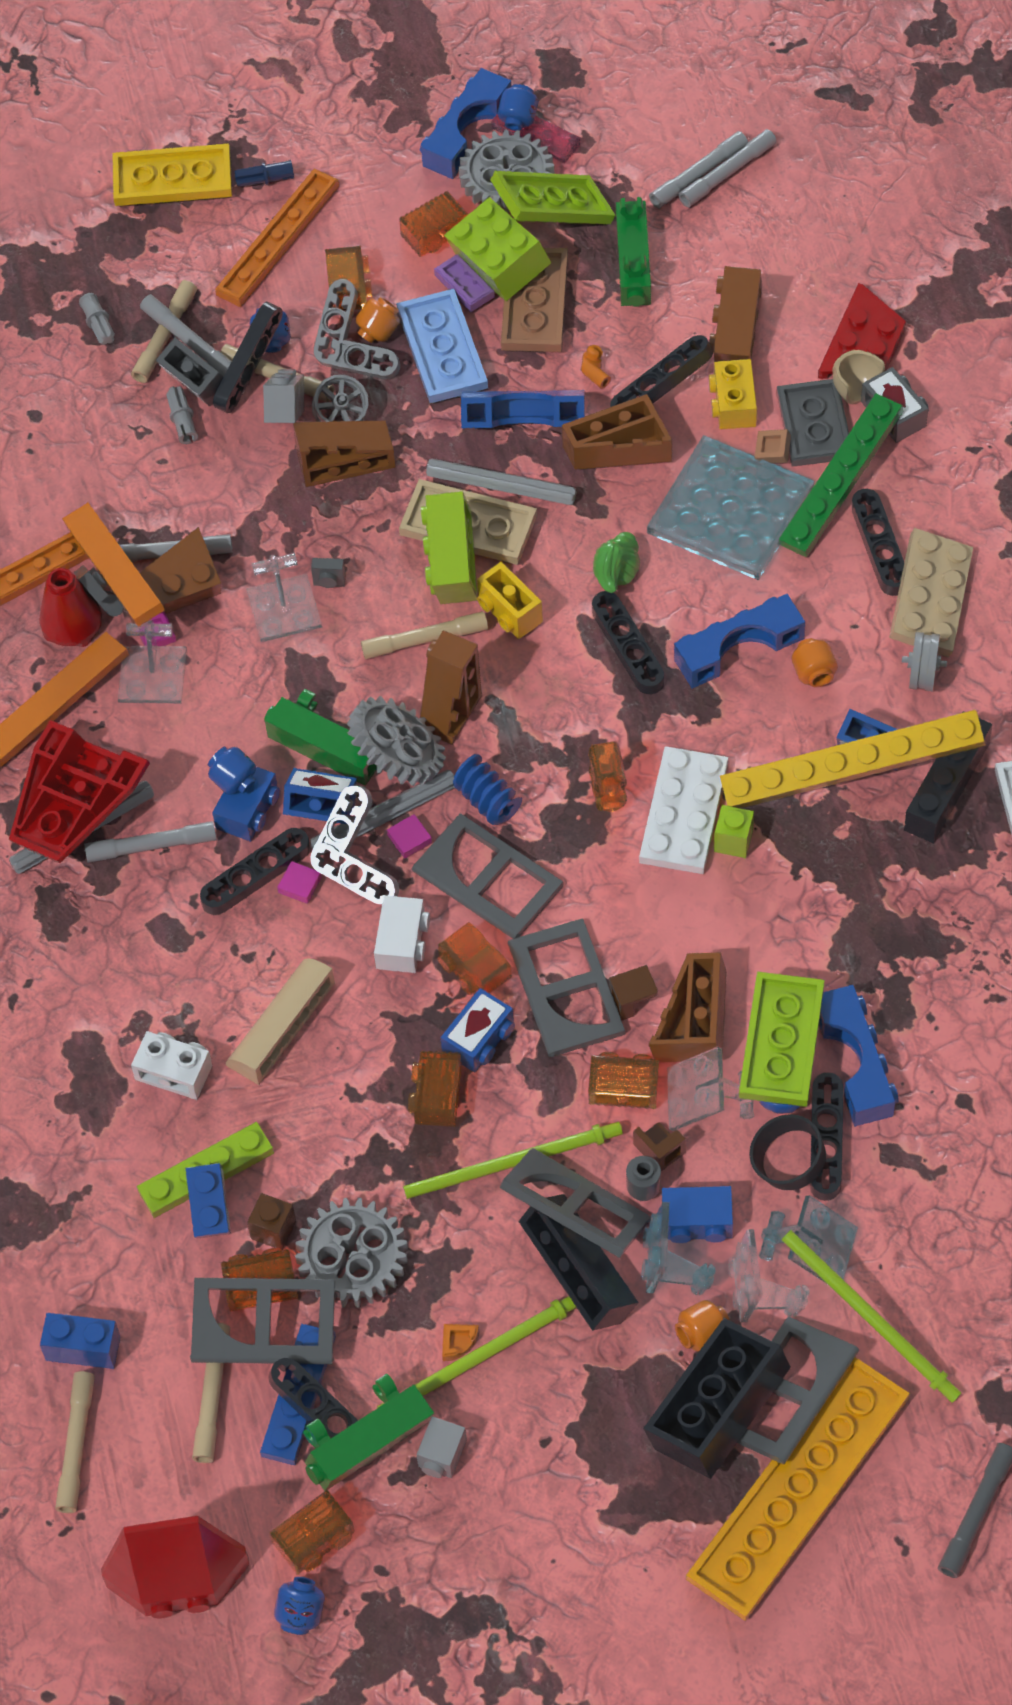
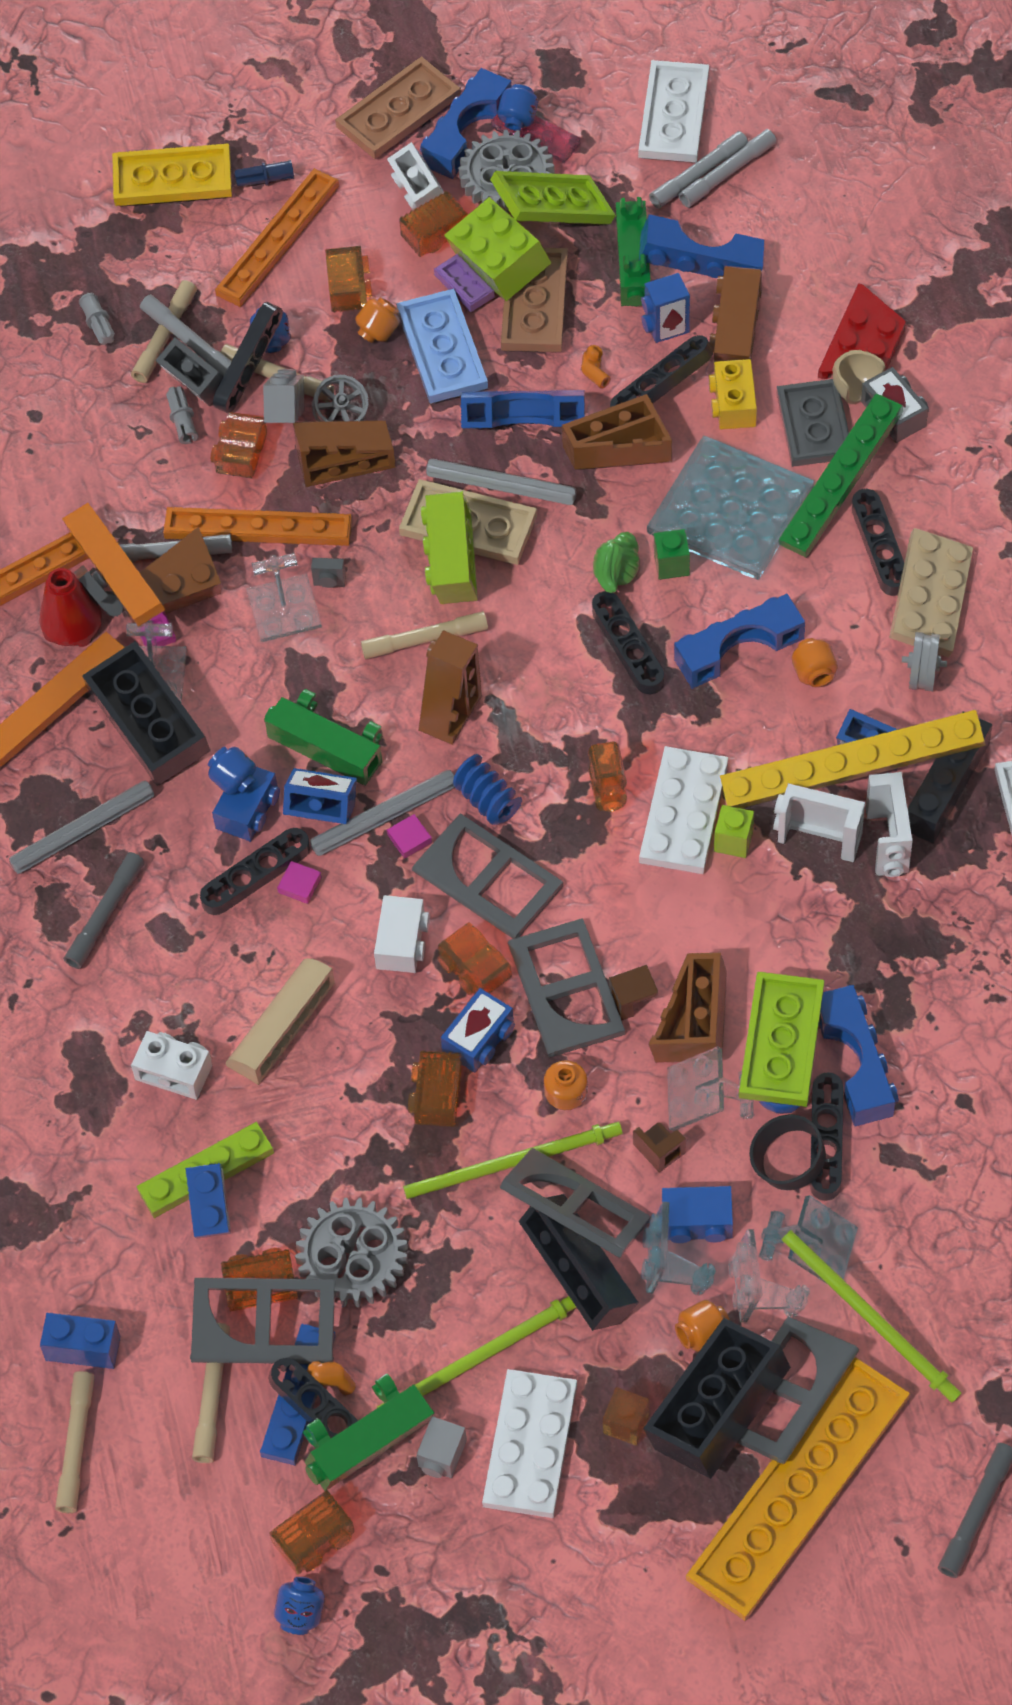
red wedge [9,720,150,863] -> none
light grey piece [84,821,217,863] -> none
red wedge [101,1516,250,1619] -> none
reddish brown brick [247,1193,296,1250] -> none
beam [311,785,399,904] -> none
light grey beam [314,279,400,379] -> none
light grey gear [347,696,446,786] -> none
orange tile [442,1324,479,1361] -> none
yellow brick [477,562,543,639] -> none
clear orange brick [588,1052,659,1109] -> none
dark grey brick [626,1156,661,1201] -> none
nougat plate [754,429,791,464] -> none
none -> dark grey piece [63,852,145,969]
none -> black brick [82,641,211,786]
none -> orange tile [163,507,352,546]
none -> clear orange brick [210,412,267,479]
none -> orange arm [307,1361,356,1395]
none -> nougat plate [335,56,461,159]
none -> white brick [387,142,450,217]
none -> white plate [482,1369,577,1518]
none -> orange head [543,1060,588,1111]
none -> clear orange brick [603,1387,649,1446]
none -> white plate [638,60,709,162]
none -> blue arch [639,214,764,278]
none -> blue brick [641,273,690,343]
none -> green brick [654,529,690,580]
none -> white panel [773,783,865,862]
none -> white panel [866,772,912,877]

